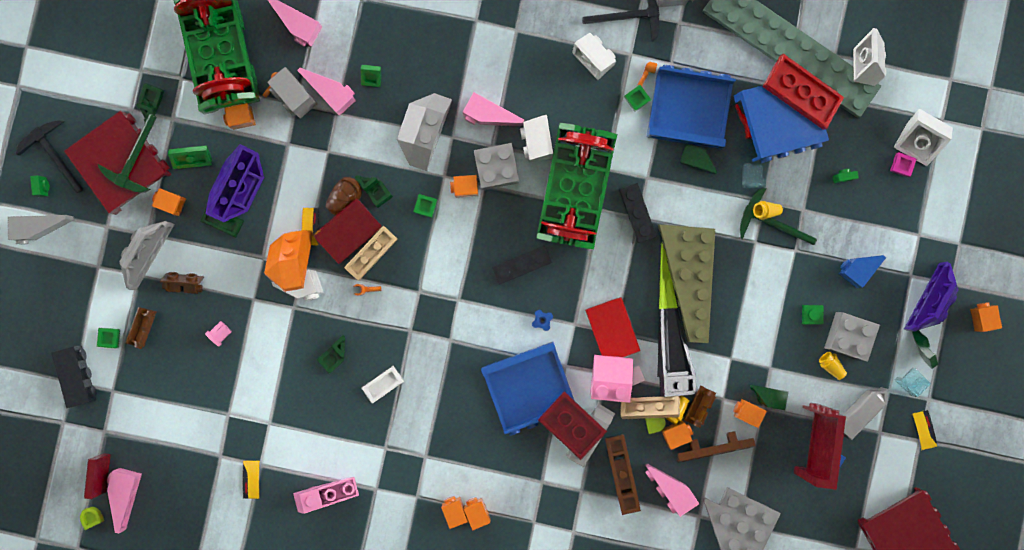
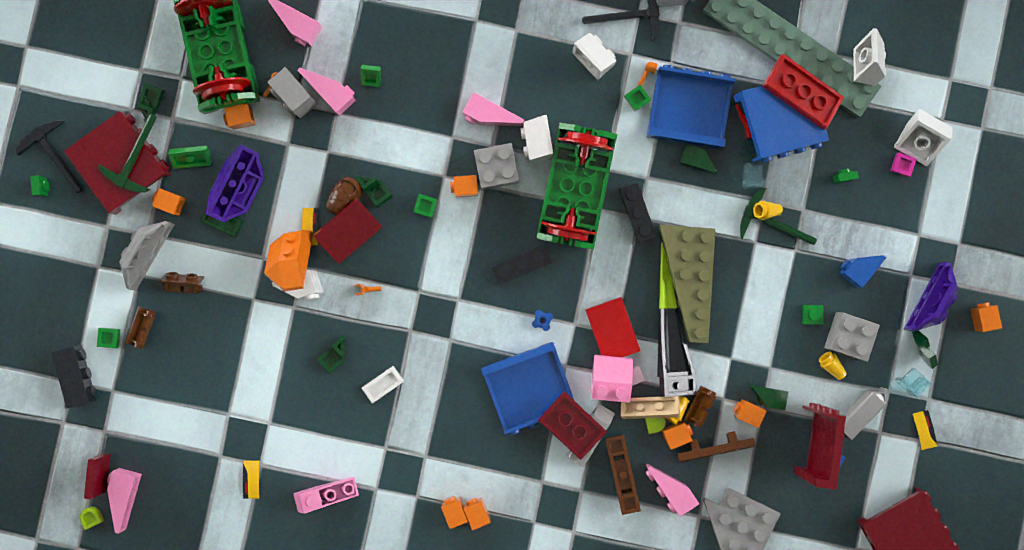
light grey slope [8,215,74,244] -> none
bright pink bush [205,321,232,347] -> none
tan plate [344,226,398,281] -> none
light grey wedge [397,93,452,171] -> none

